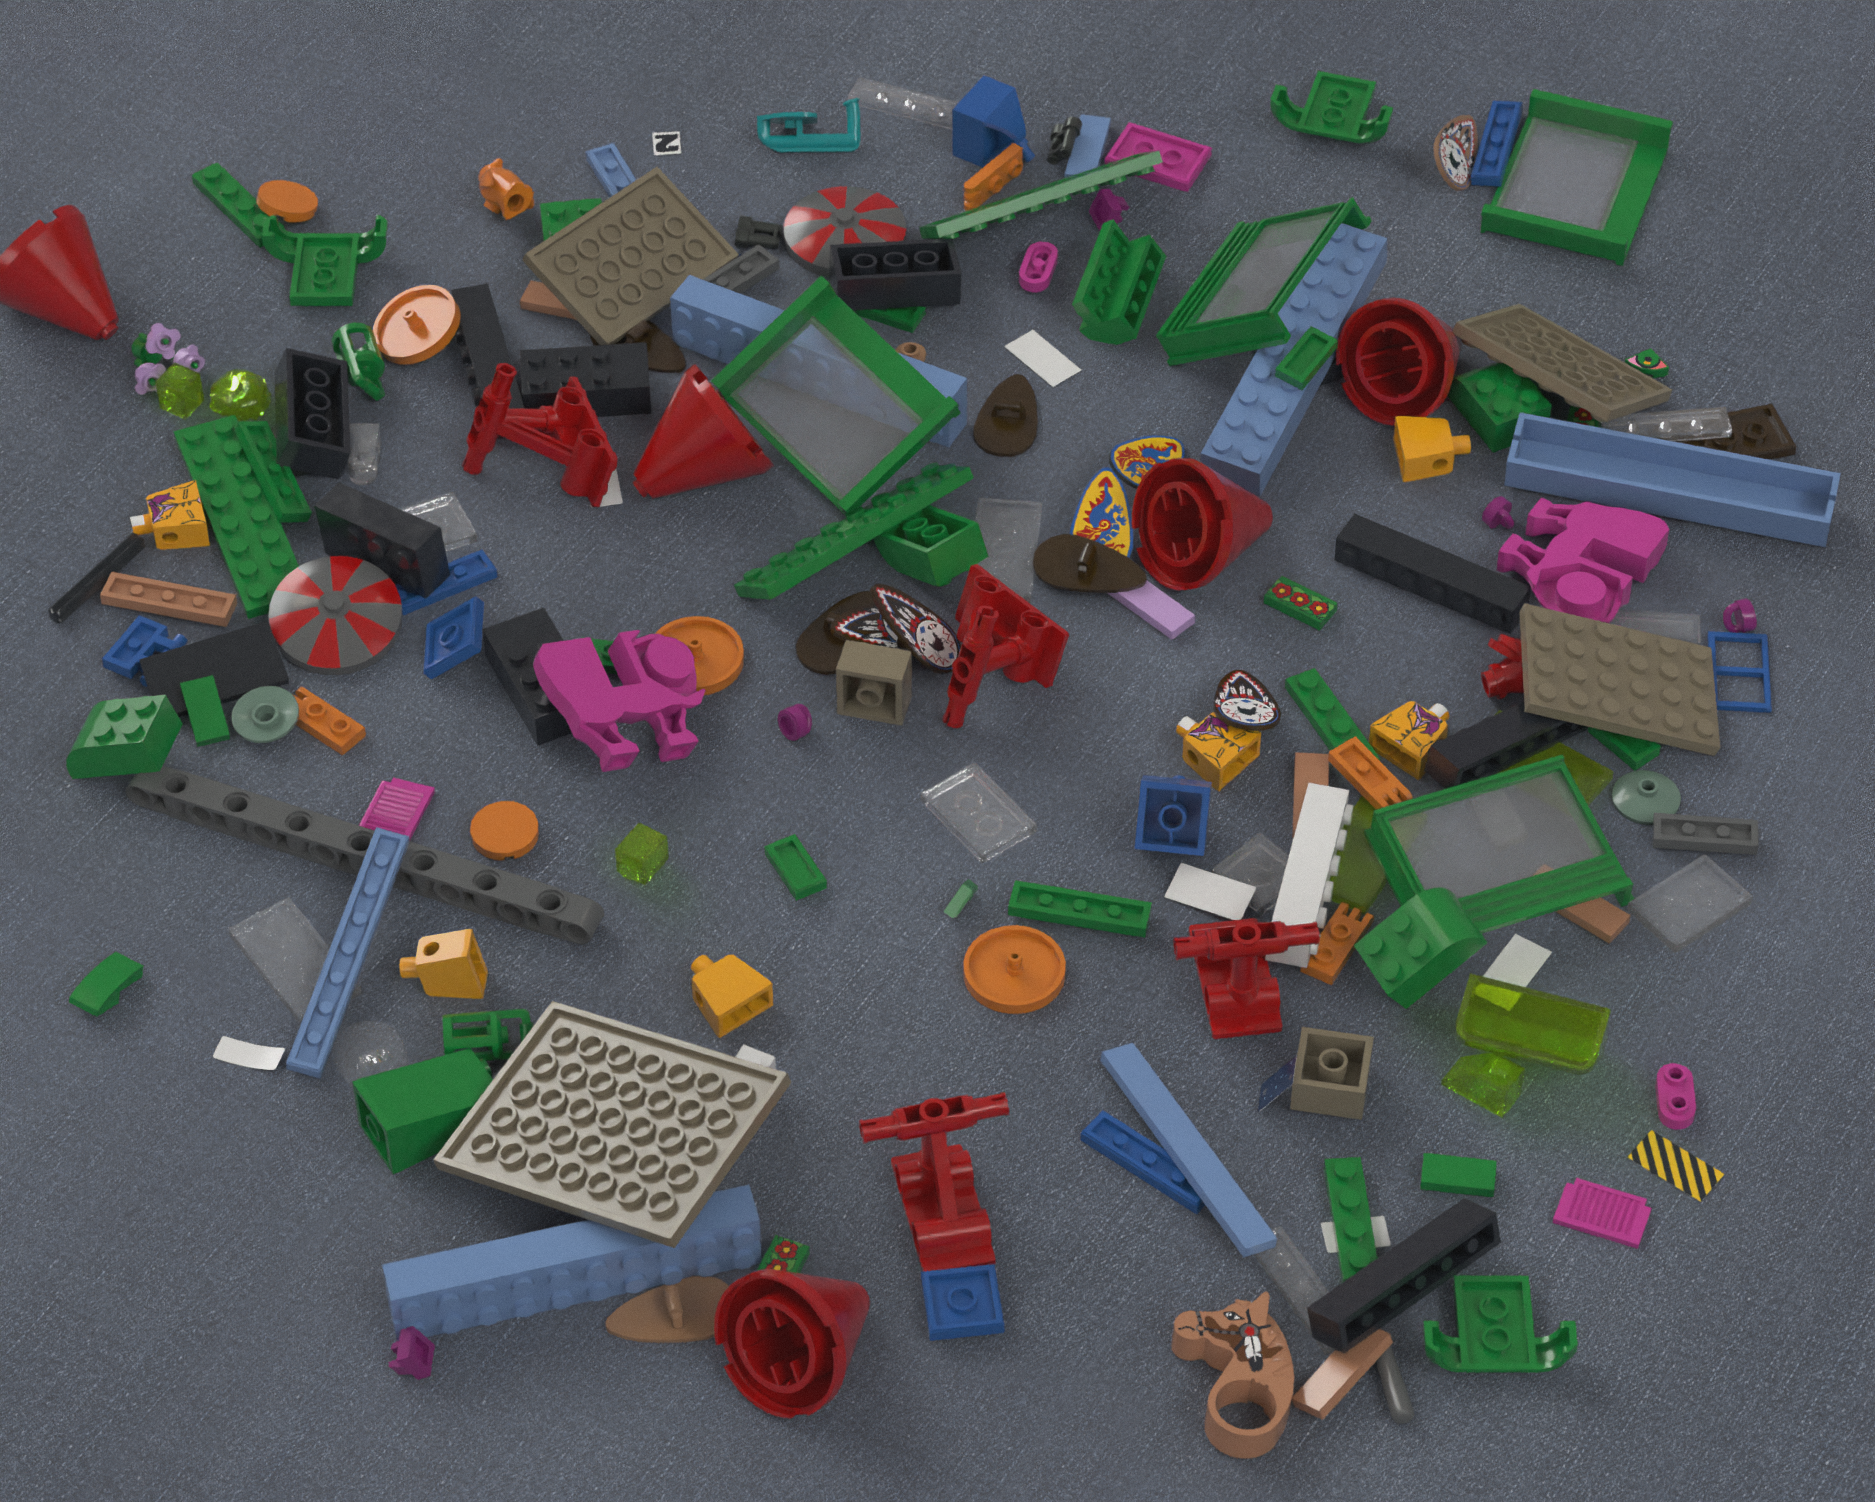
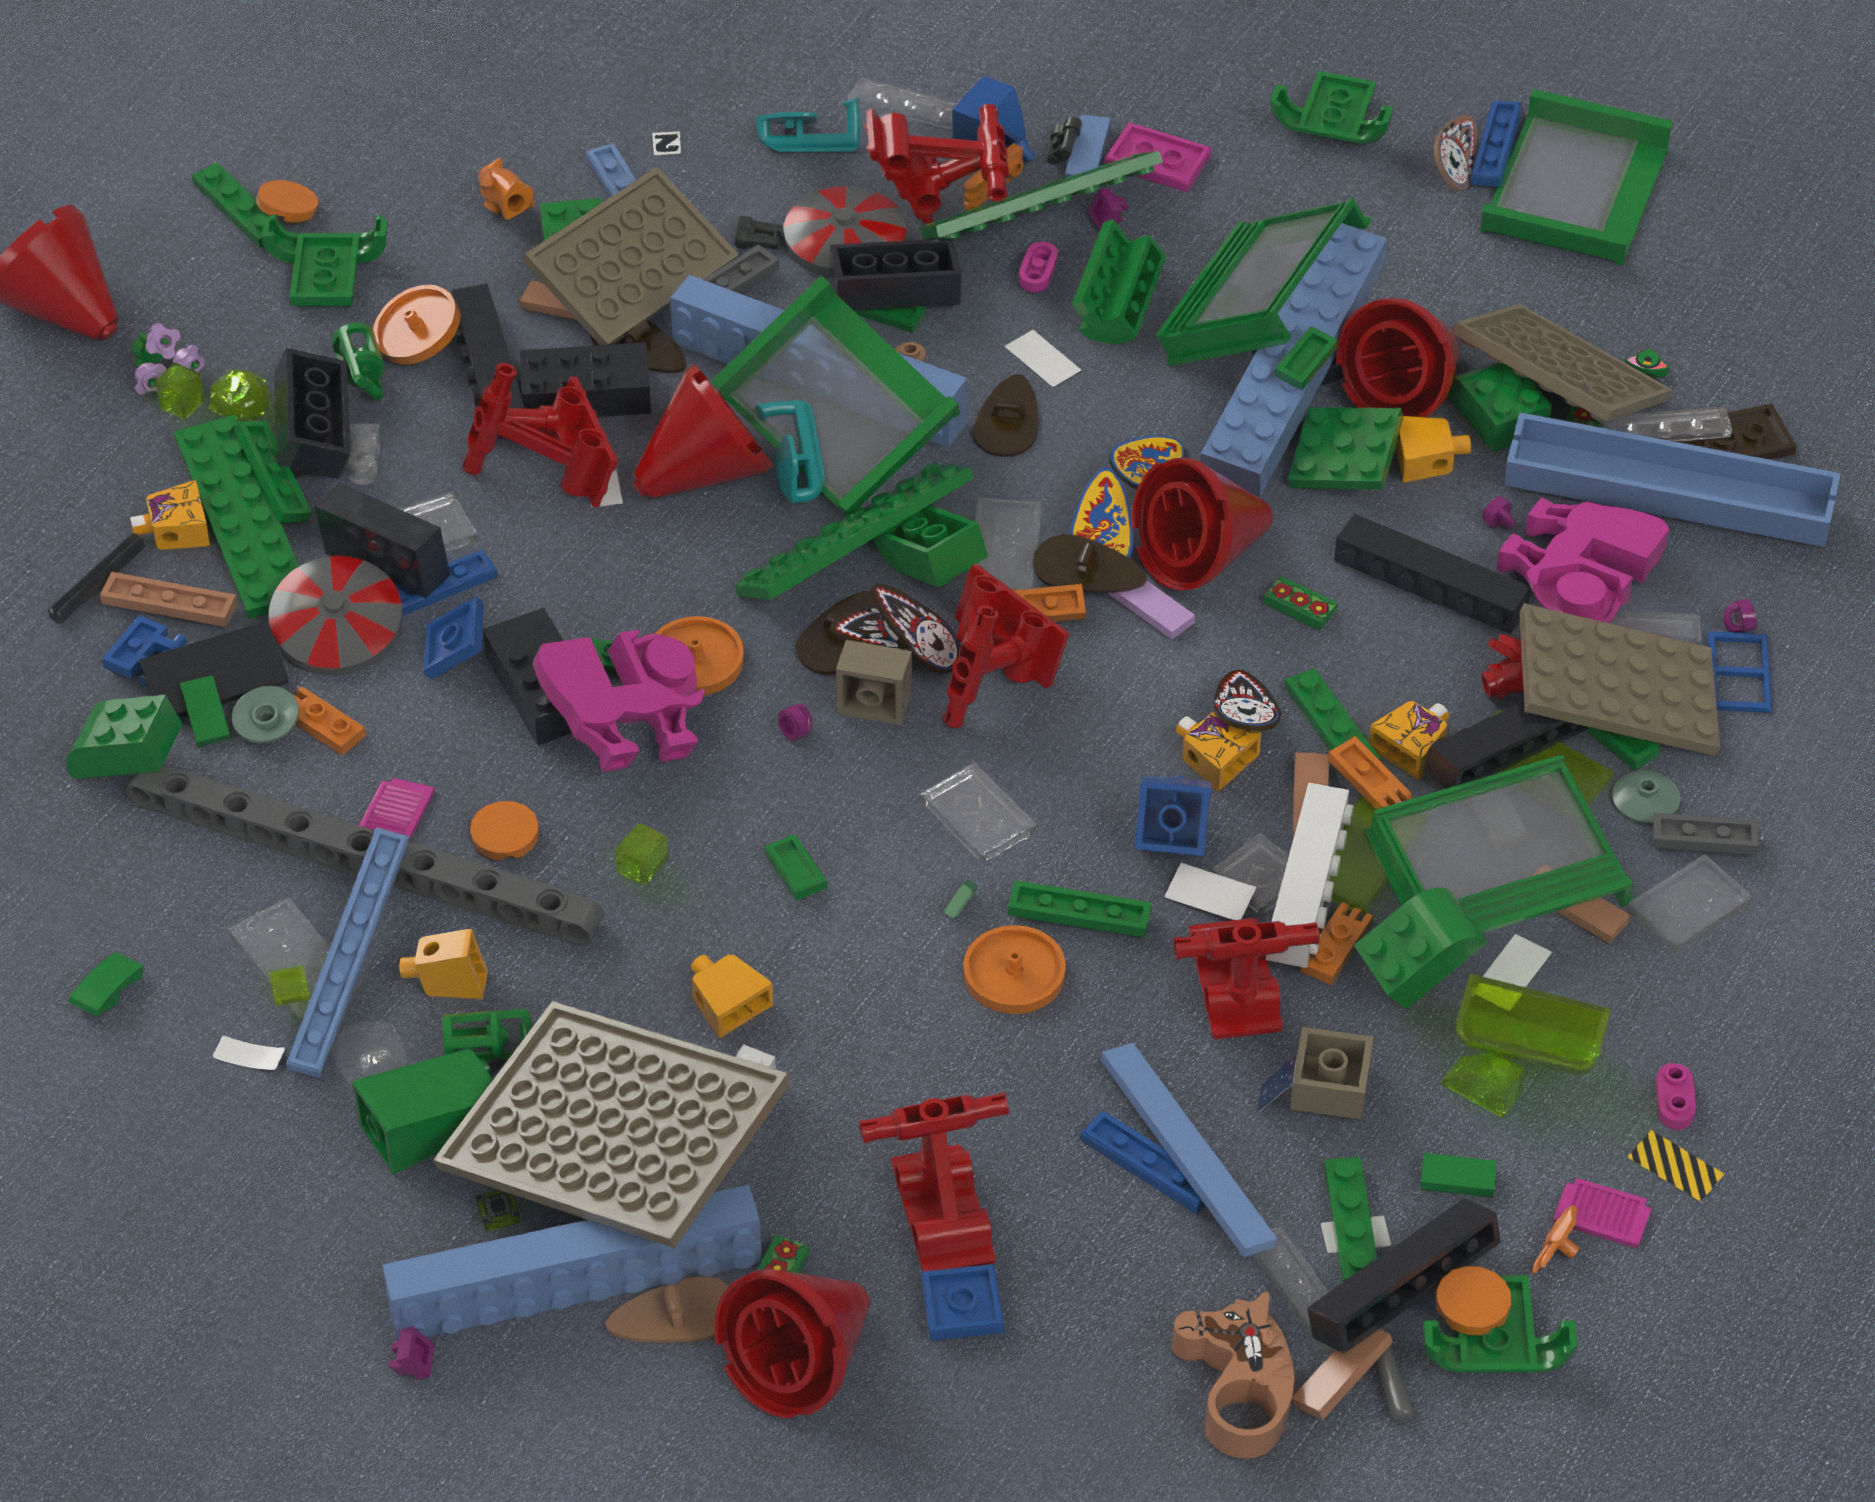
none -> clear neon green tile [269,965,310,1006]
none -> tile [475,1190,521,1232]
none -> teal piece [755,400,825,503]
none -> red plate [864,104,1009,225]
none -> orange hinge [1013,584,1086,622]
none -> green plate [1288,407,1403,490]
none -> orange tile [1436,1266,1511,1335]
none -> orange piece [1532,1205,1579,1275]

